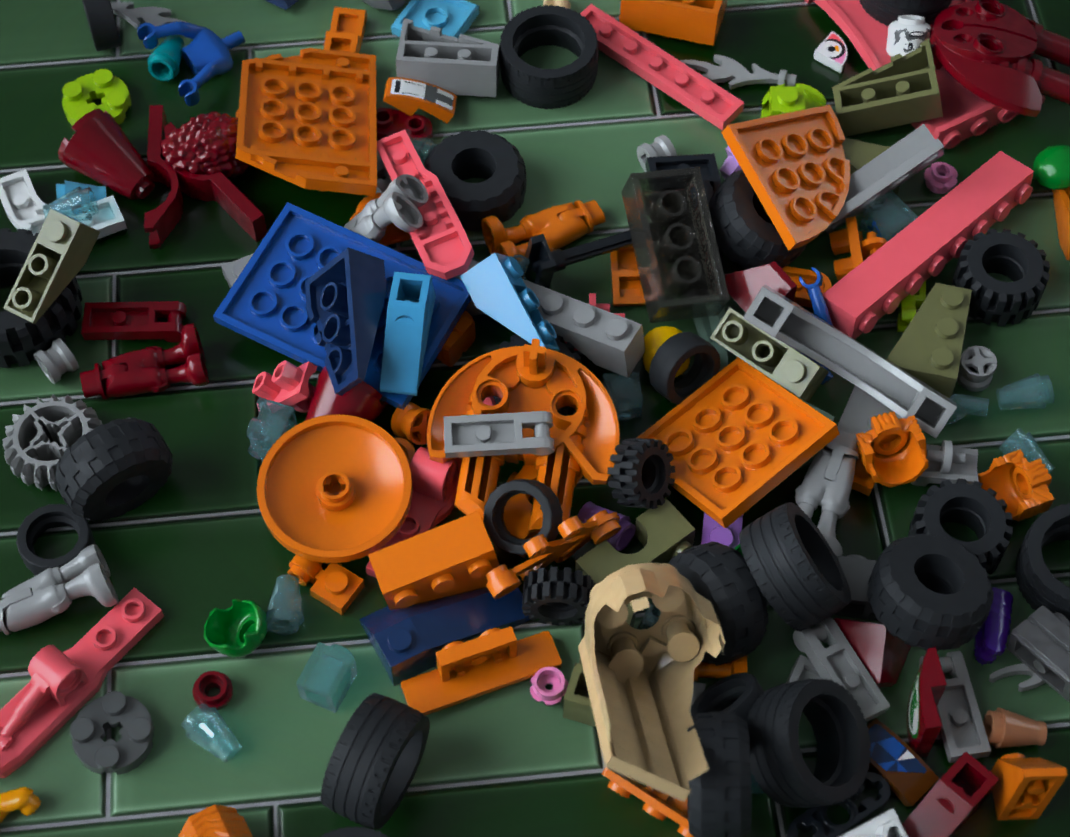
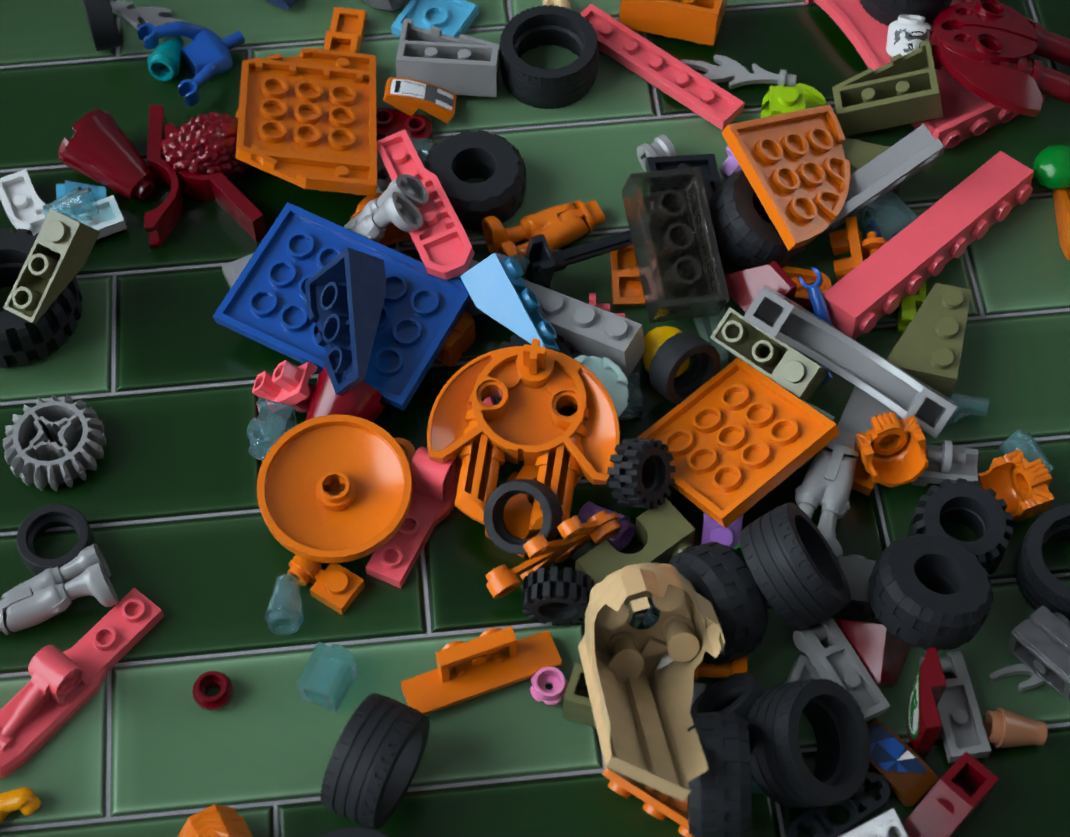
light grey wheel [34,338,79,384] -> none
black tyre [54,417,173,522] -> none
lime plate [62,69,131,125] -> none
dark grey plate [70,691,154,775] -> none
dark red piece [80,323,209,399] -> none
dark red plate [81,301,187,343] -> none
clear light blue cone [181,703,242,763] -> none
green hair [204,598,268,658] -> none
dark blue wedge [360,587,531,686] -> none
orange wedge [368,511,500,610] -> none
dark azure slope [380,271,436,396] -> none
orange wheel [391,402,431,445] -> none
light grey plate [443,411,555,458] -> none
white tile [813,31,847,73] -> none
bright pink plate [924,162,958,194] -> none
black tyre [952,229,1050,326] -> none
light grey wheel [957,346,997,392] -> none
dark purple hinge [974,588,1014,665] -> none
orange slope [990,753,1067,821] -> none
clear light blue cone [996,373,1054,410] -> none
none -> light aqua plate [574,355,629,417]

